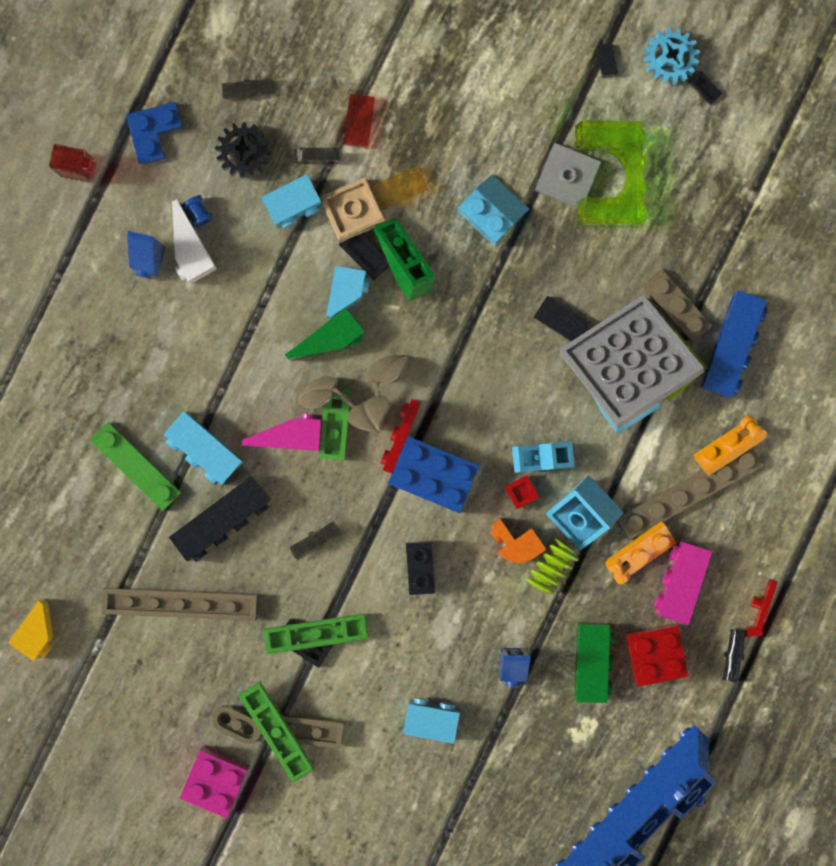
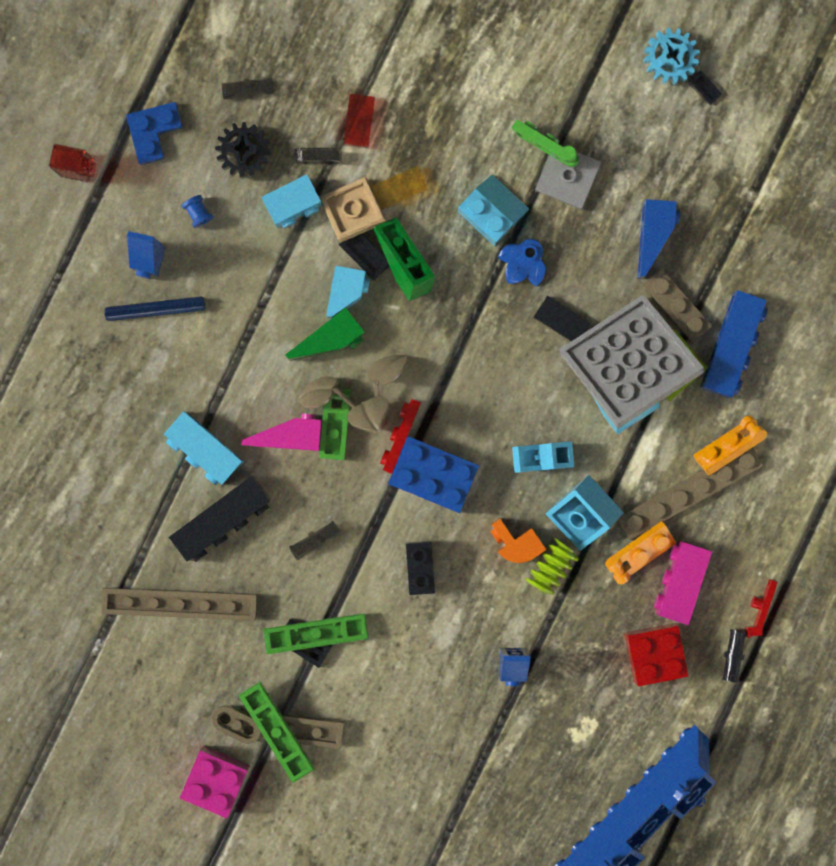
yellow slope [8,599,54,661] -> none
bright green plate [90,422,182,511] -> none
white slope [172,199,217,284] -> none
medium azure brick [403,698,460,744] -> none
red plate [504,475,539,510] -> none
green brick [574,622,614,703] -> none
clear neon green arch [575,120,647,227] -> none
black piece [596,44,618,78] -> none
none -> dark blue axle [104,296,206,321]
none -> blue plate [498,239,546,286]
none -> bright green plate [511,120,580,168]
none -> blue slope [637,199,680,279]

